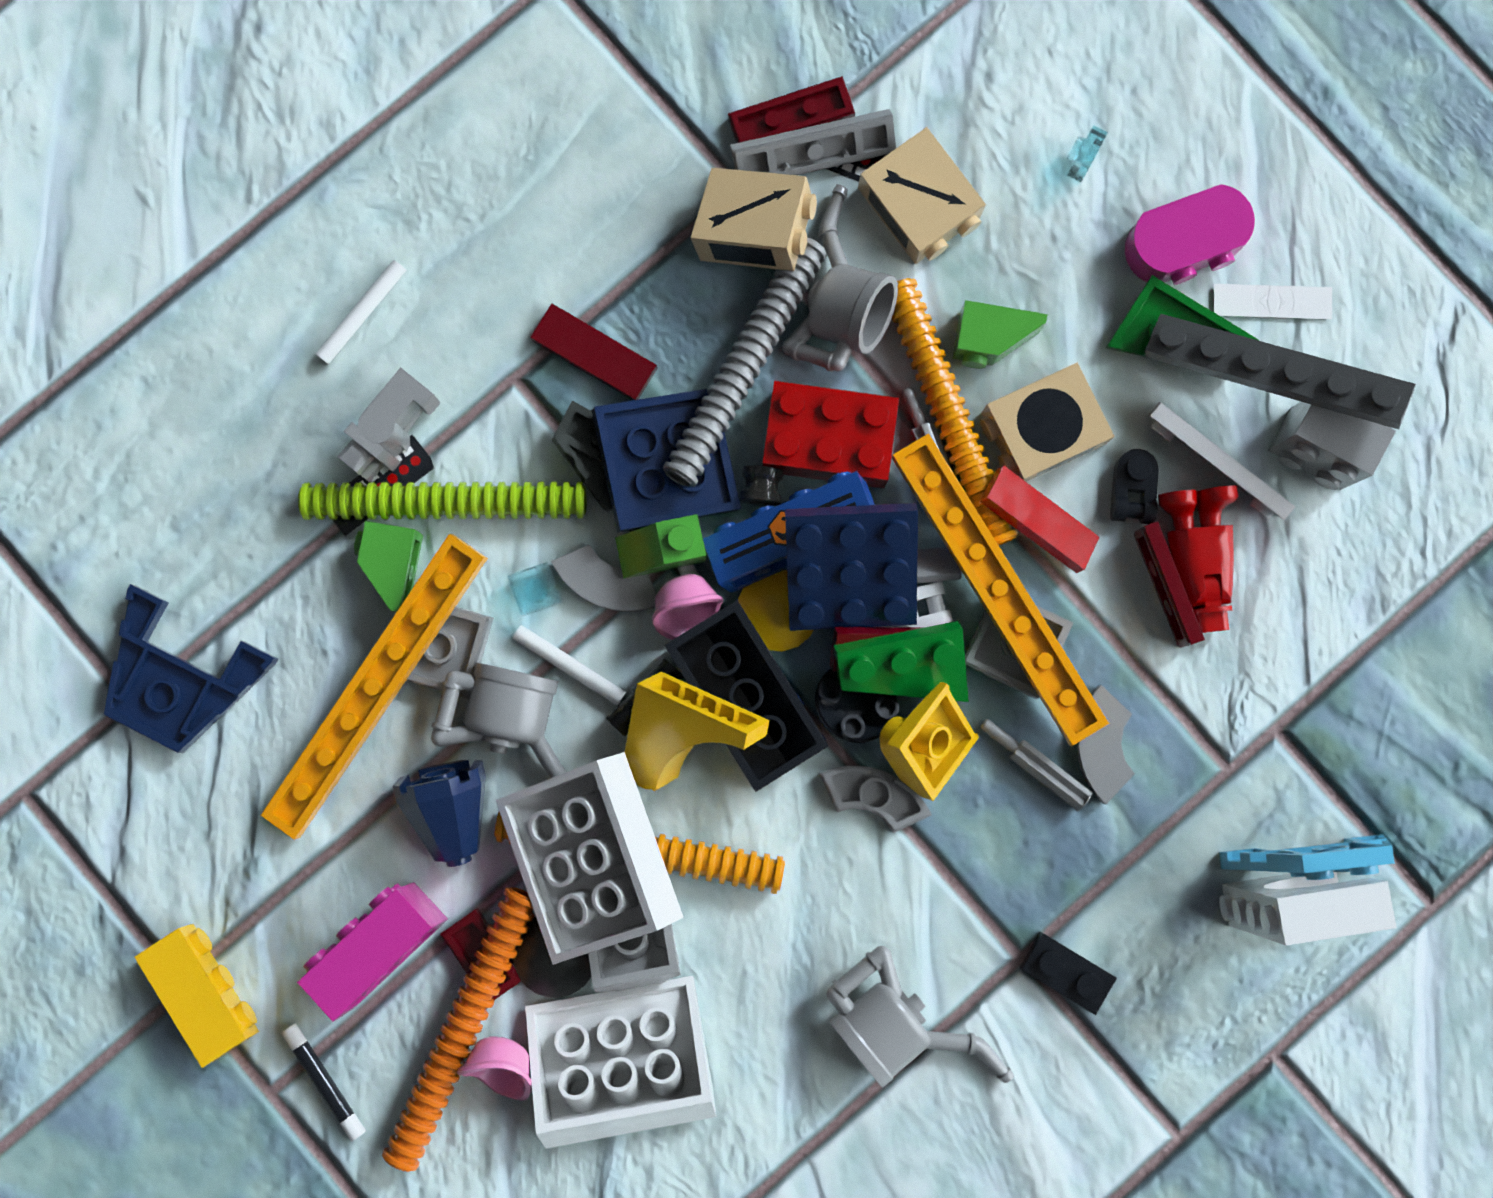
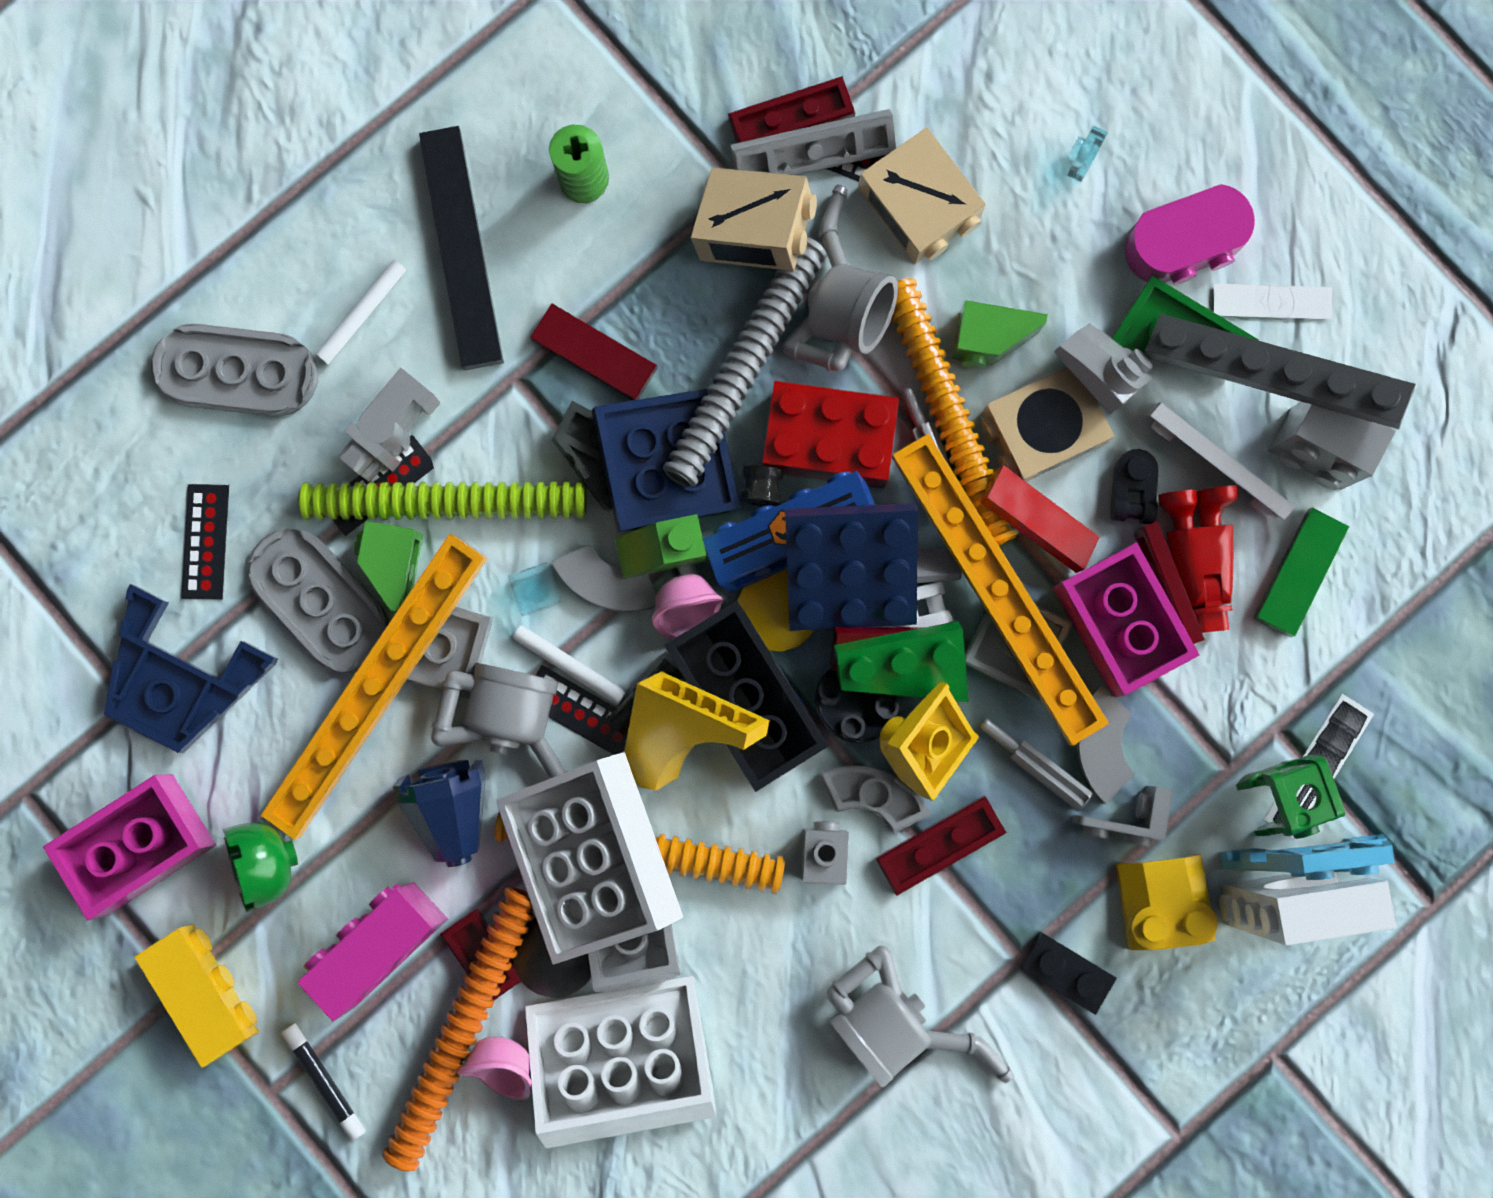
none -> dark pink brick [43,774,217,921]
none -> light grey tile [151,323,318,417]
none -> black sticker [181,484,230,600]
none -> green cylinder [223,822,298,912]
none -> light grey tile [248,529,389,673]
none -> black tile [419,126,504,371]
none -> black sticker [535,665,628,755]
none -> bright green piece [549,124,609,203]
none -> light grey brick [802,821,849,885]
none -> dark red tile [875,795,1007,896]
none -> dark pink brick [1052,542,1200,697]
none -> light grey slope [1054,323,1153,414]
none -> light grey bracket [1072,786,1173,847]
none -> yellow slope [1116,854,1218,951]
none -> green piece [1236,755,1345,839]
none -> green tile [1253,507,1350,638]
none -> sticker [1264,694,1374,840]

